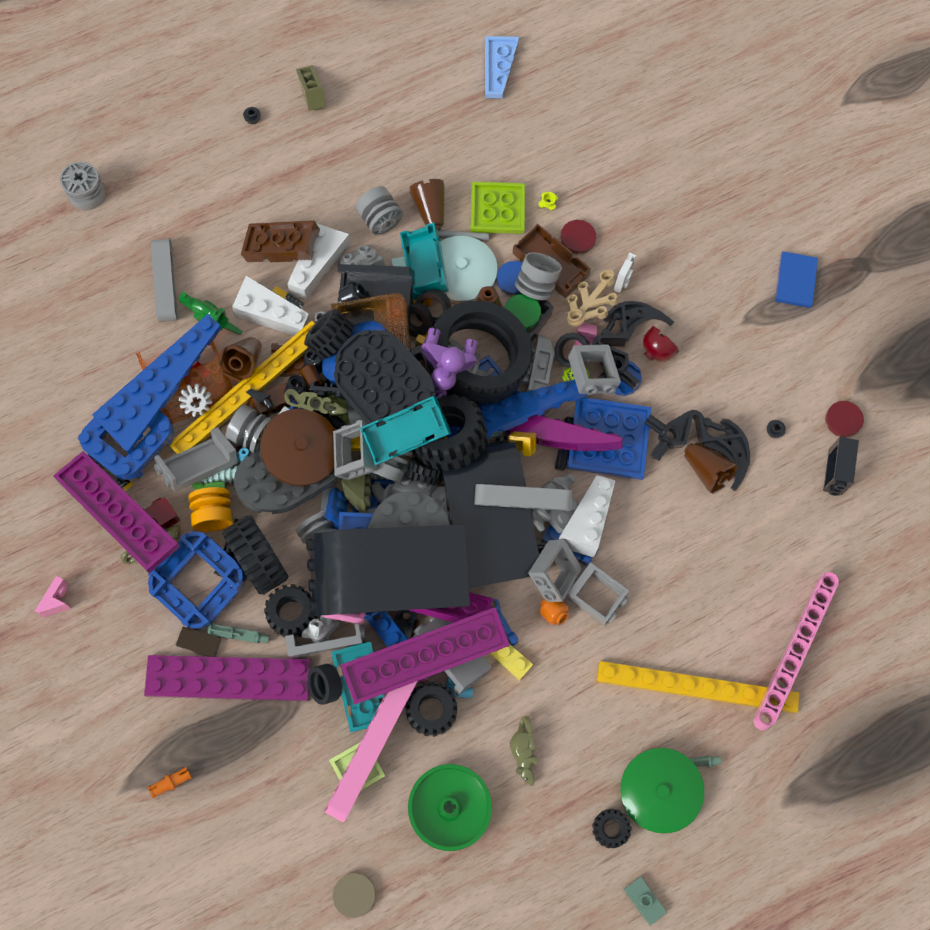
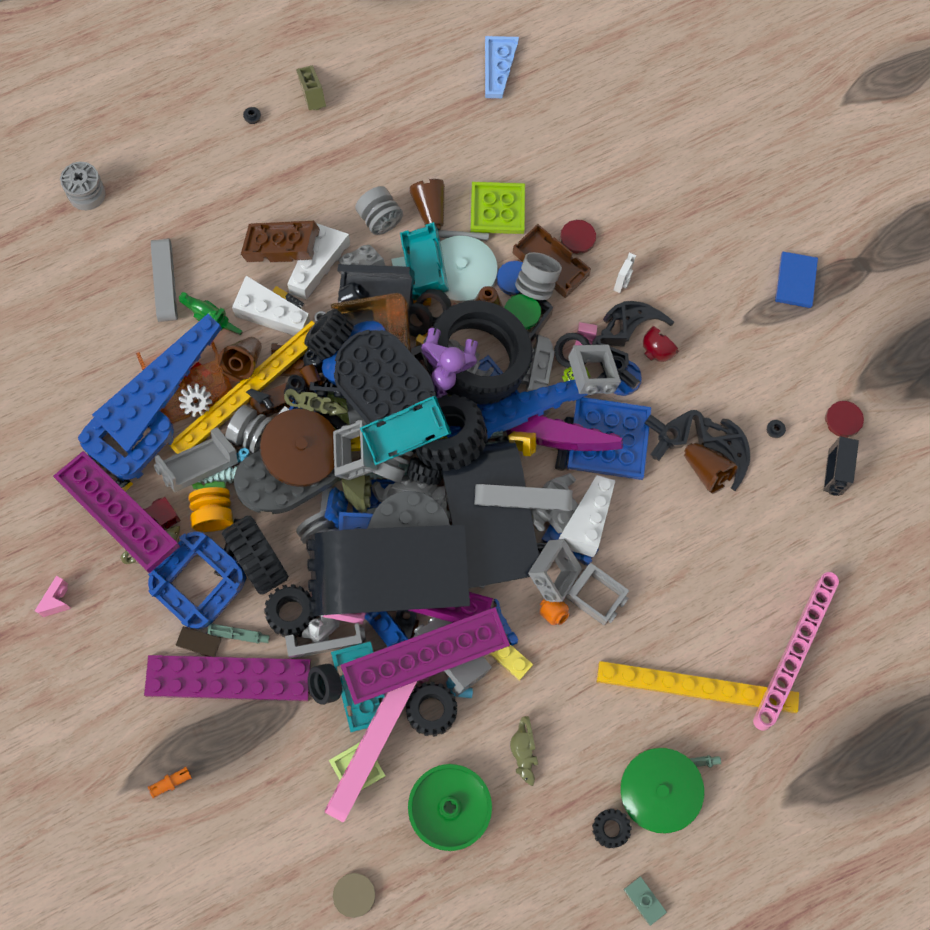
neon yellow plate [539,192,558,210] -> none
tan plant [567,270,619,327] -> none

